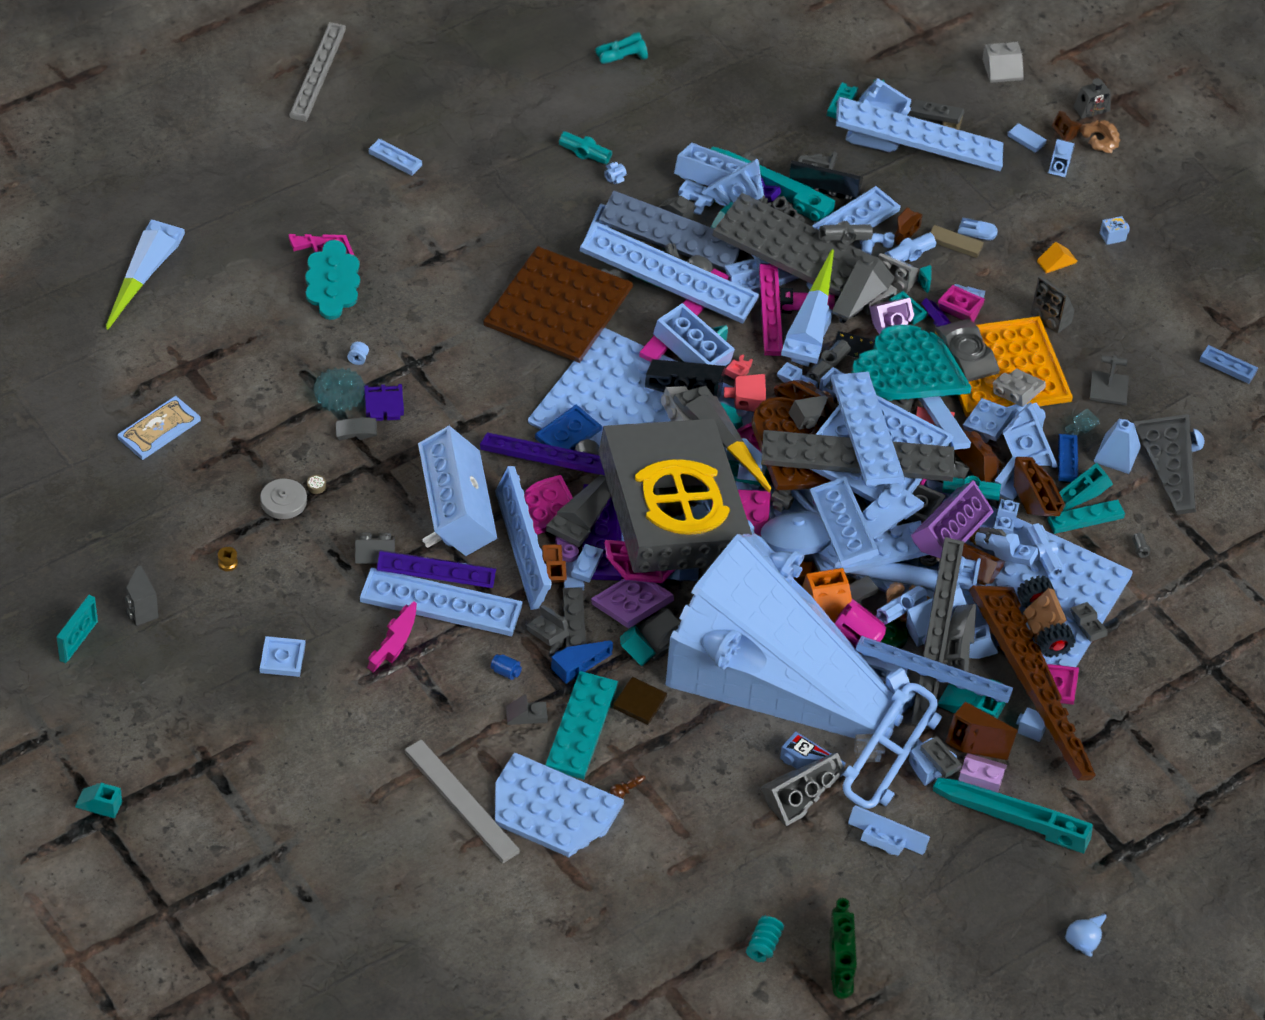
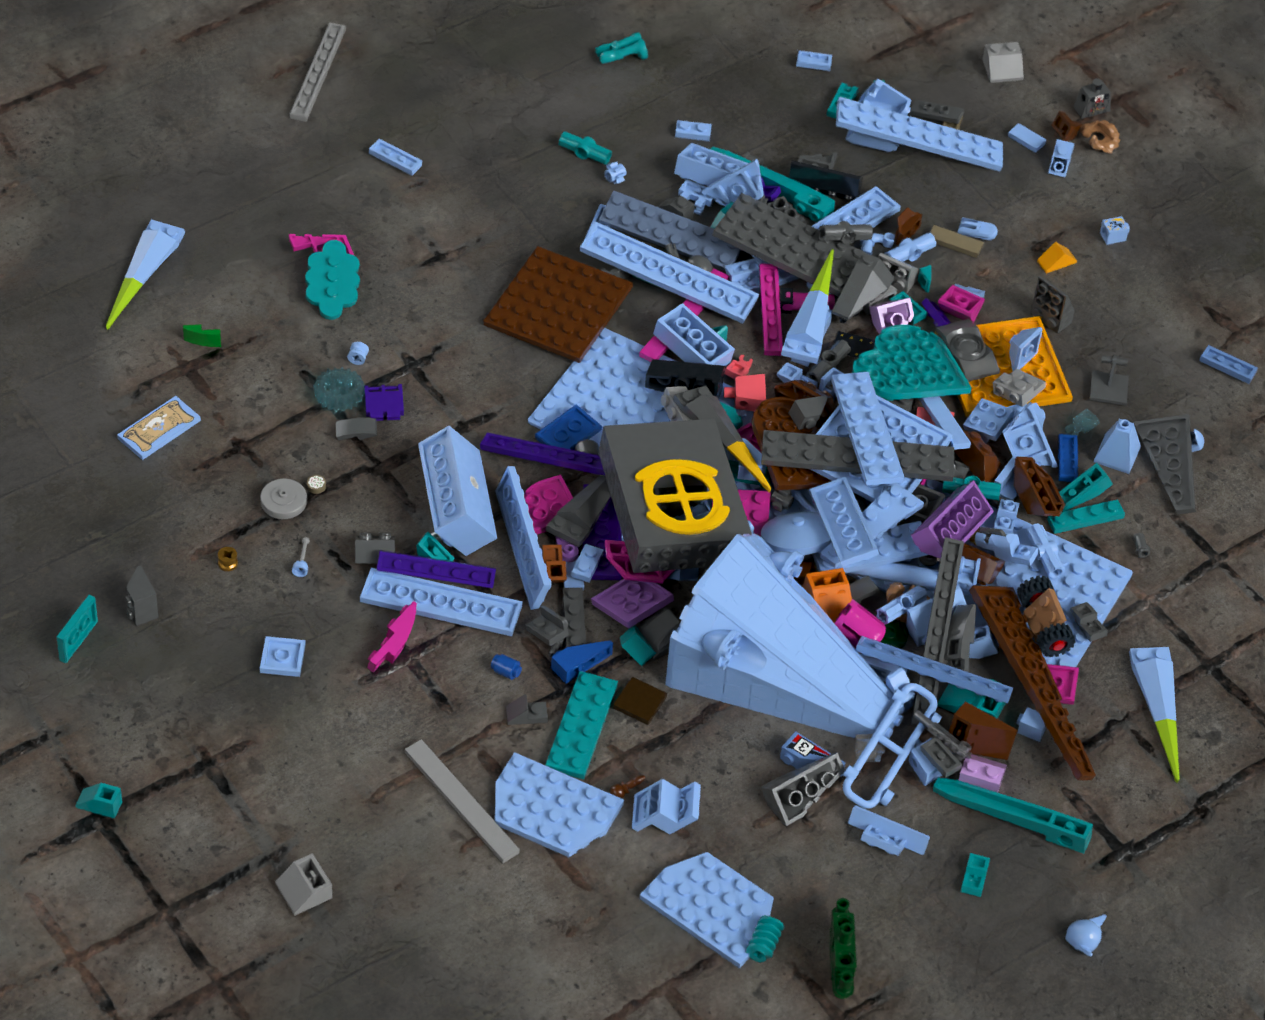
none -> green slope [183,324,221,347]
none -> light grey slope [275,853,332,915]
none -> light blue hinge [292,537,310,577]
none -> teal slope [416,531,455,561]
none -> light blue bracket [632,779,701,834]
none -> light blue plate [640,852,774,969]
none -> light blue plate [675,120,712,141]
none -> light blue plate [796,50,832,71]
none -> flat silver piece [913,710,972,761]
none -> teal slope [961,853,990,897]
none -> light blue slope [1009,327,1043,371]
none -> light blue plate [1129,647,1179,783]

